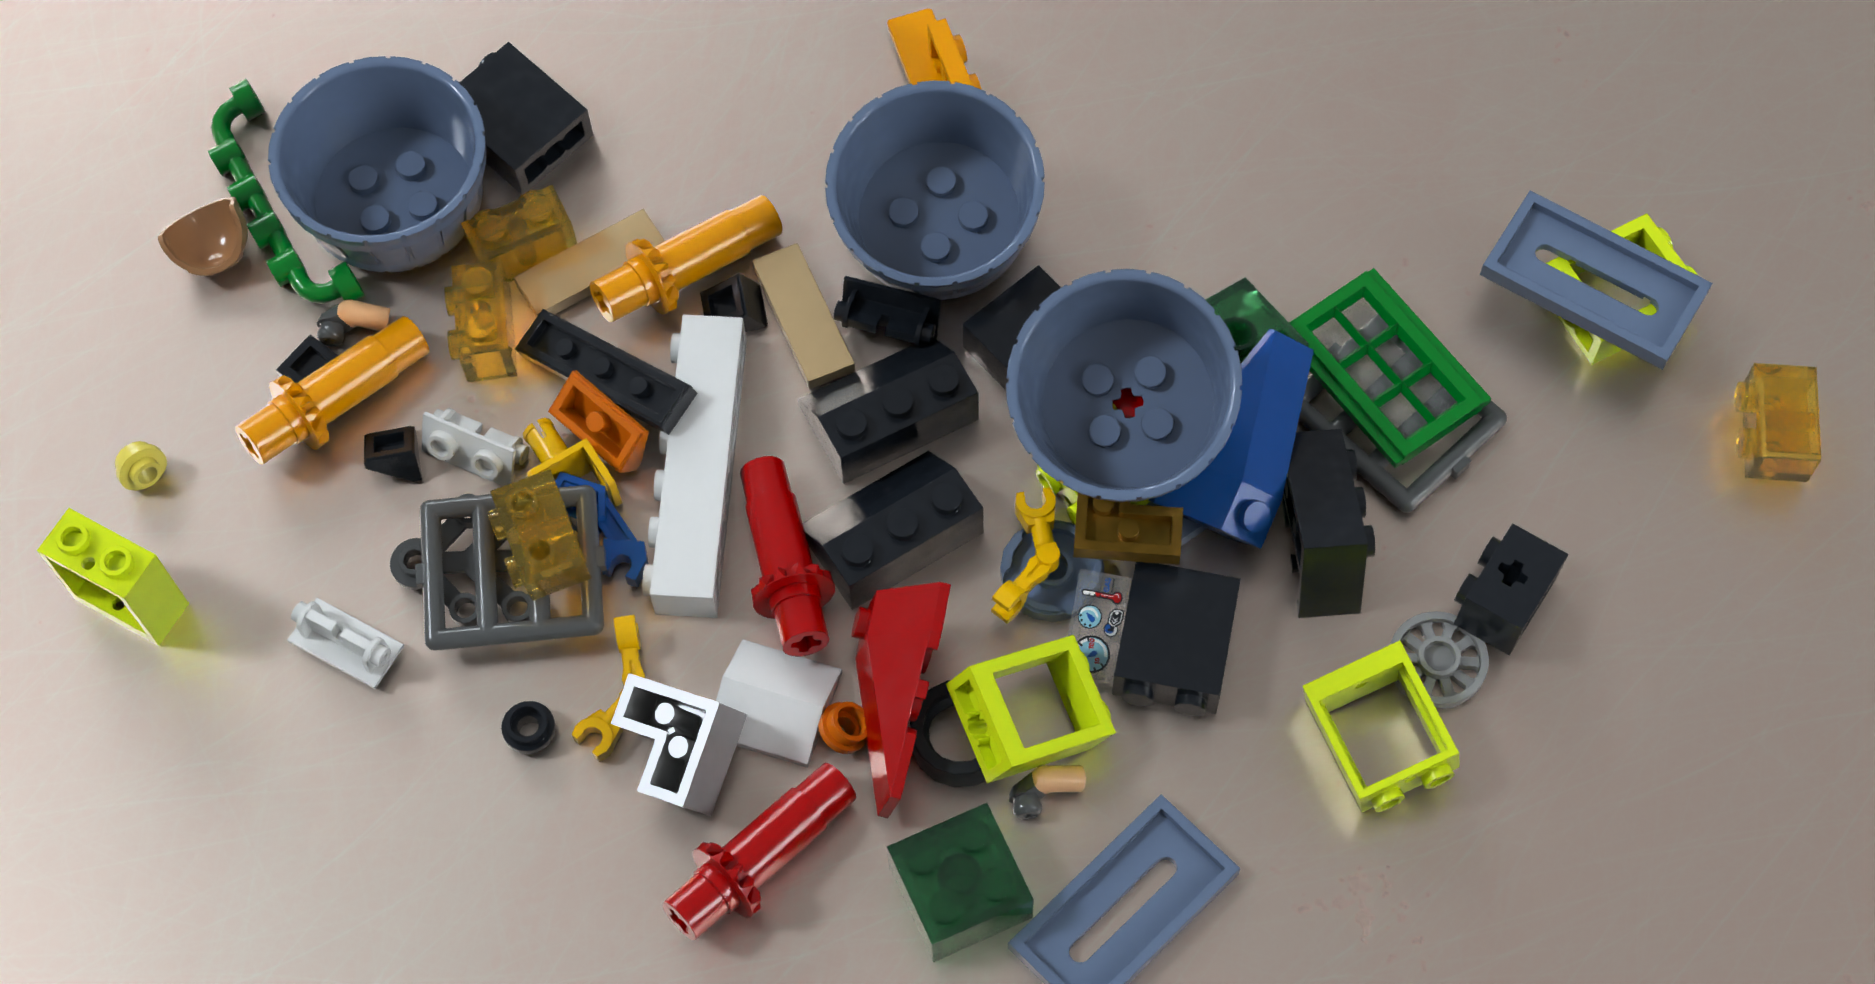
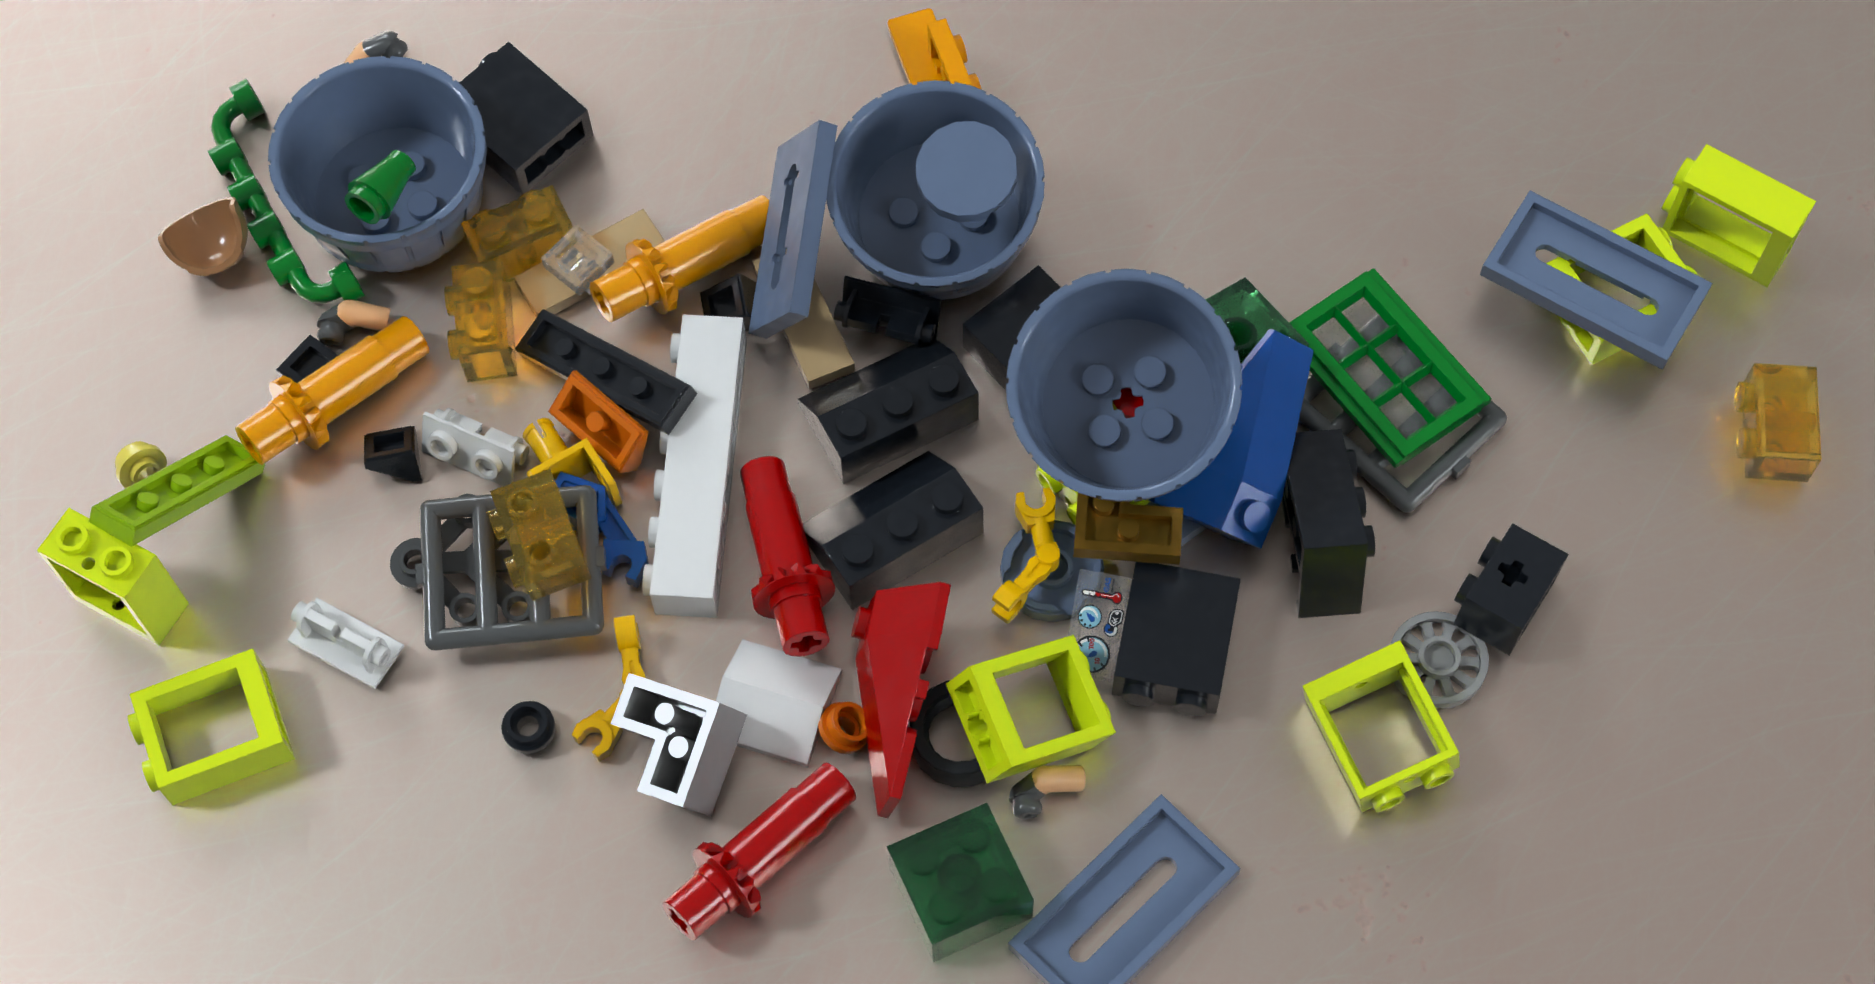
none -> lime tile [89,435,265,547]
none -> neon yellow window [127,648,295,805]
none -> dark grey arm [343,30,408,64]
none -> green cone [344,150,416,224]
none -> clear tile [541,225,615,296]
none -> sand blue piece [748,120,838,339]
none -> sand blue tile [916,121,1017,222]
none -> neon yellow window [1661,144,1816,288]

